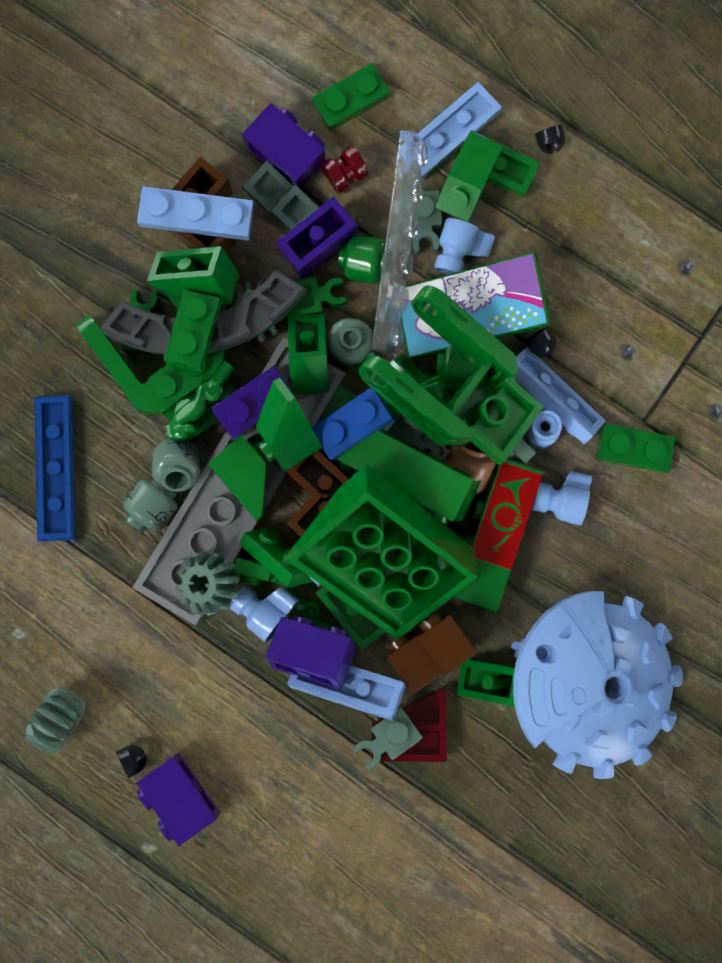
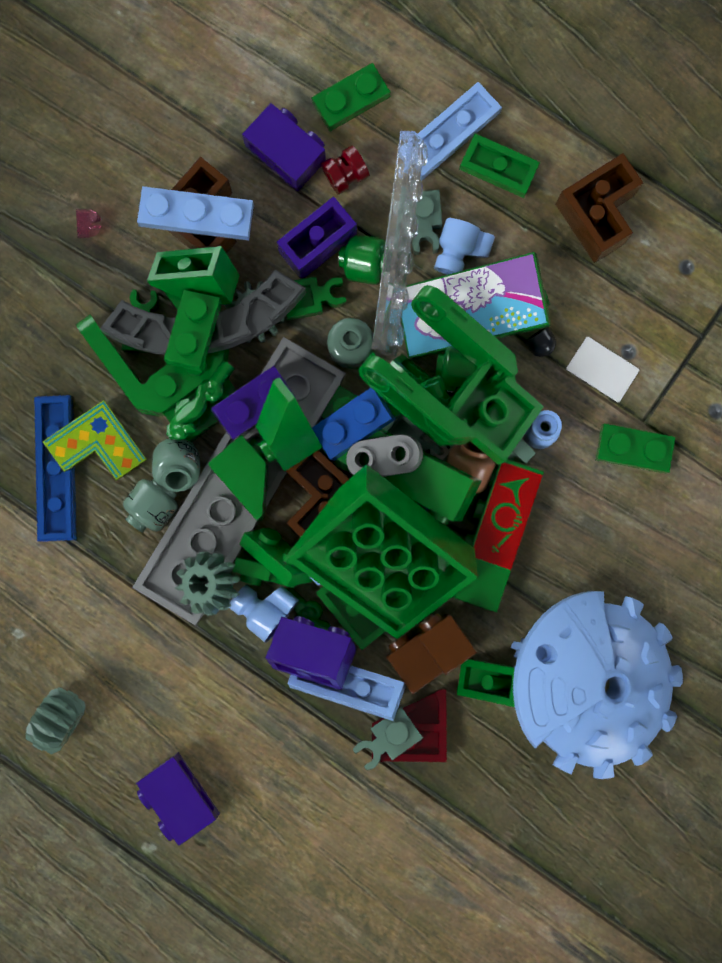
black hinge [116,745,147,779] -> none
sand green slope [241,161,319,231] -> none
green slope [288,314,329,395] -> none
green slope [435,130,504,222] -> none
light blue plate [515,347,606,444] -> none
light blue piece [532,470,592,526] -> none
black hinge [534,125,565,155] -> none
none -> lime tile [42,400,147,481]
none -> clear pink hinge [76,209,102,238]
none -> light grey plate [346,435,423,477]
none -> reddish brown brick [555,153,643,263]
none -> white sticker [566,337,639,402]

